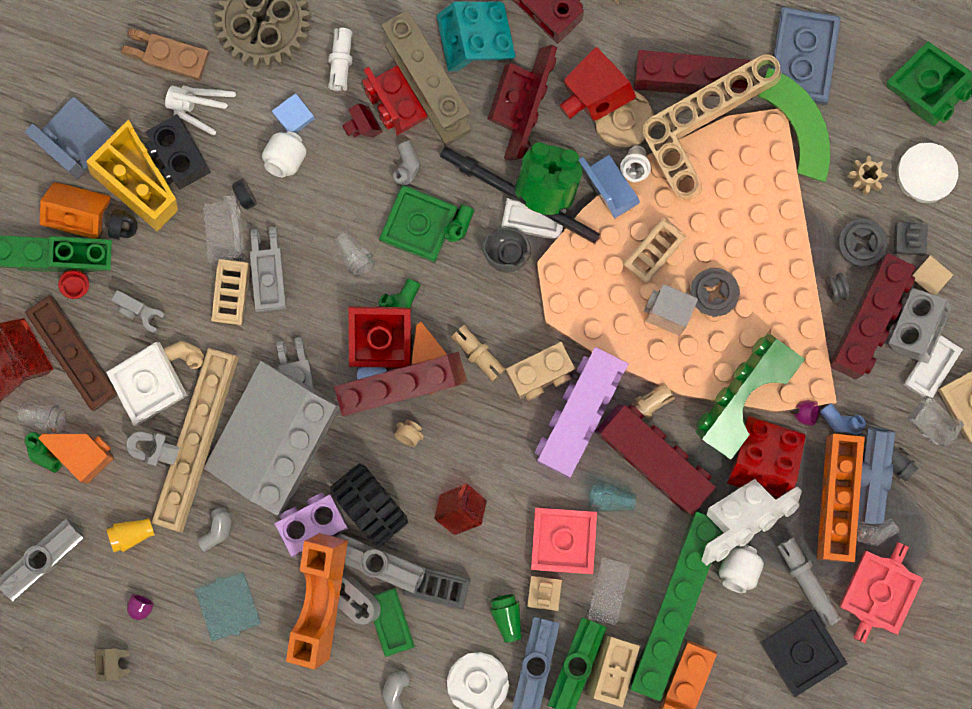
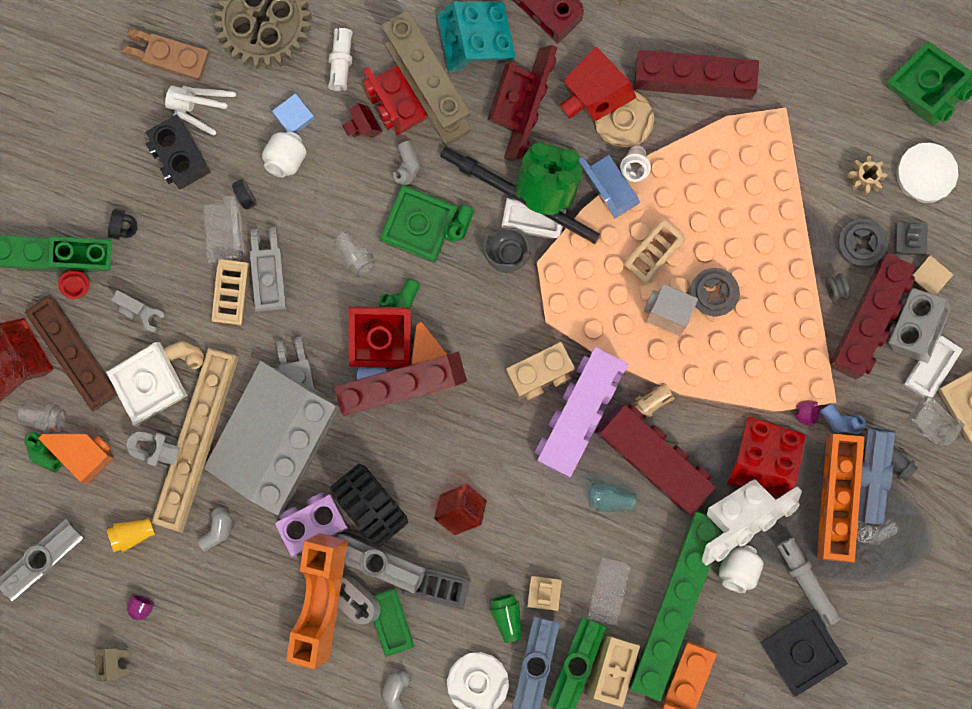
sand blue bracket [25,97,115,180] -> none
orange panel [40,182,111,239] -> none
yellow wedge [86,119,178,232] -> none
clear light blue piece [195,572,261,641] -> none
tan plate [394,420,424,447] -> none
tan pin [451,325,506,382] -> none
coral plate [531,508,597,574] -> none
tan beam [643,54,782,200] -> none
arch [695,333,805,459] -> none
bright green tile [758,68,830,183] -> none
sand blue tile [771,7,841,105] -> none
coral plate [838,542,923,644] -> none

